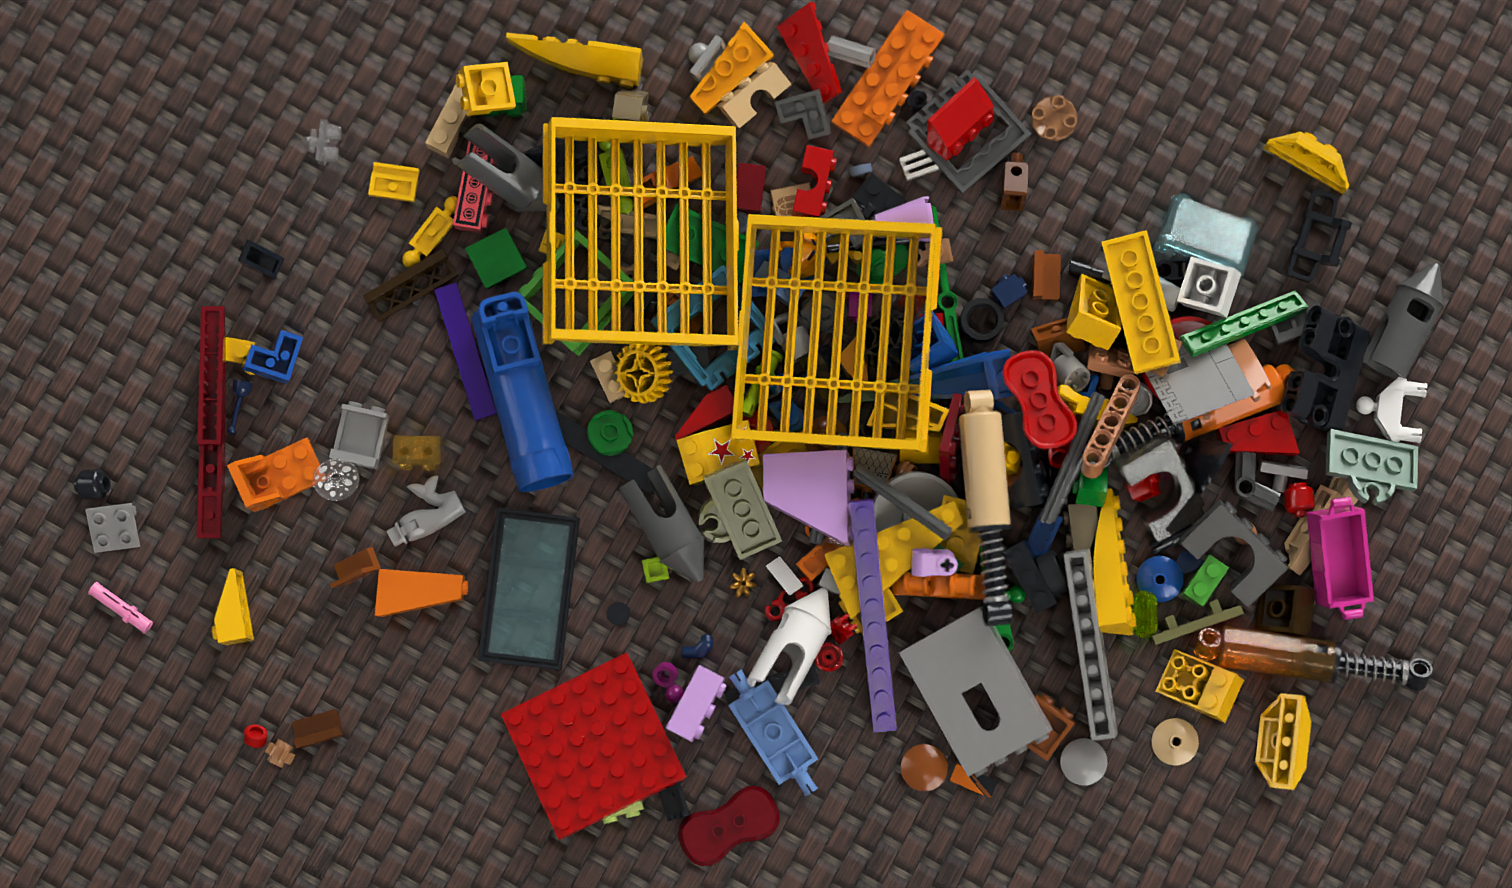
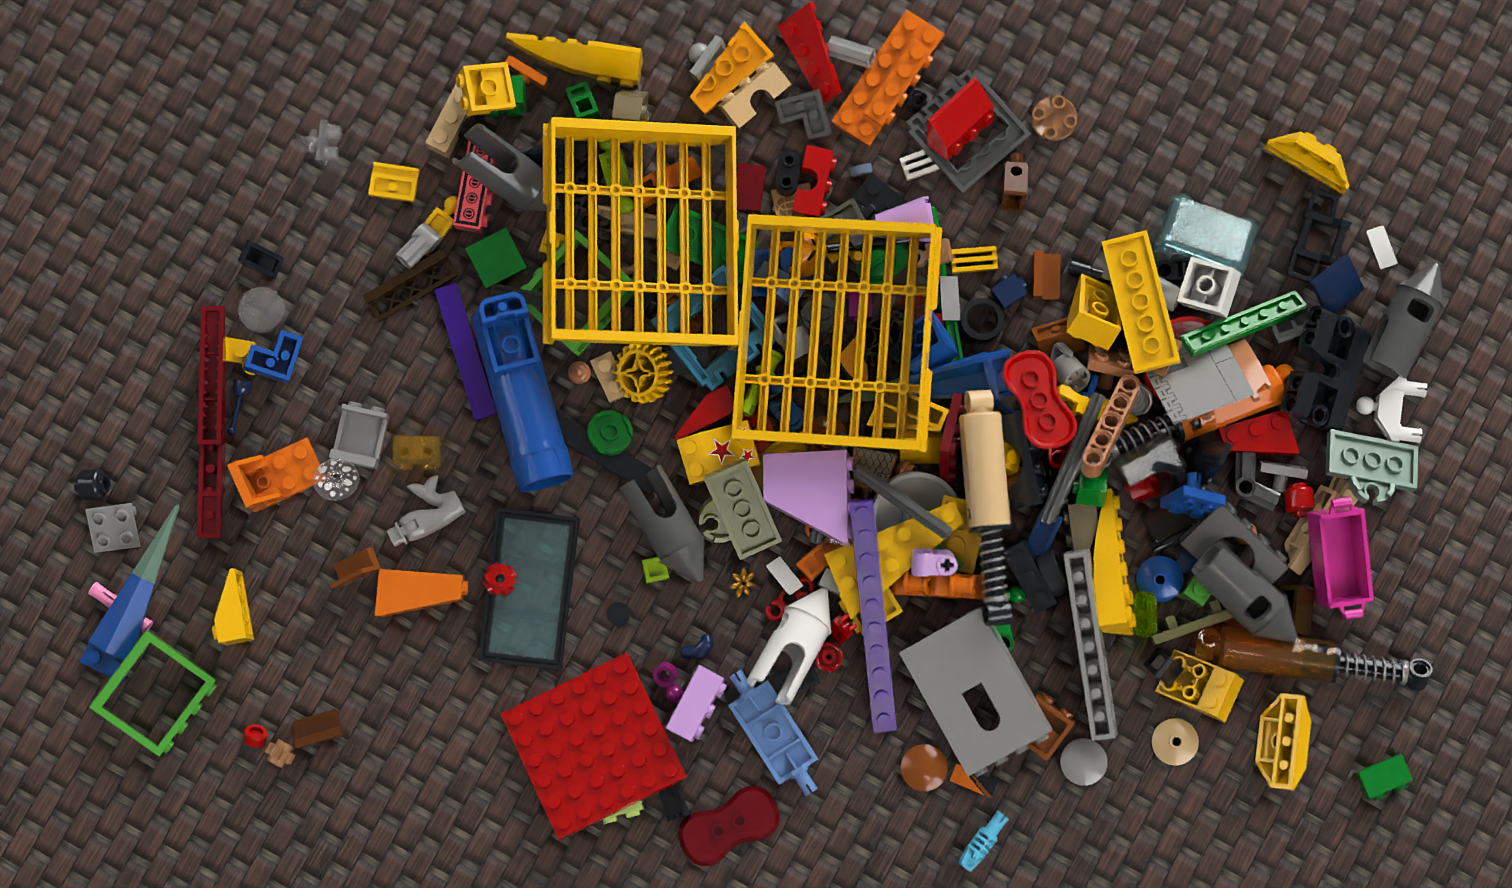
none -> blue plate [80,505,180,683]
none -> bright green window [89,629,217,756]
none -> clear tile [238,287,285,333]
none -> light grey piece [396,222,442,269]
none -> red brick [482,562,518,597]
none -> clear smoke axle [491,284,558,309]
none -> orange plate [505,55,549,91]
none -> green brick [565,81,601,119]
none -> nougat plate [568,361,591,384]
none -> black plate [775,150,801,197]
none -> light grey sticker [940,276,960,320]
none -> yellow tile [951,246,998,274]
none -> medium azure hinge [958,811,1009,872]
none -> black slope [1143,647,1185,686]
none -> blue plate [1160,472,1226,519]
none -> dark grey piece [1191,541,1297,643]
none -> dark blue tile [1310,254,1365,313]
none -> green piece [1354,754,1413,801]
none -> white sticker [1367,226,1397,269]

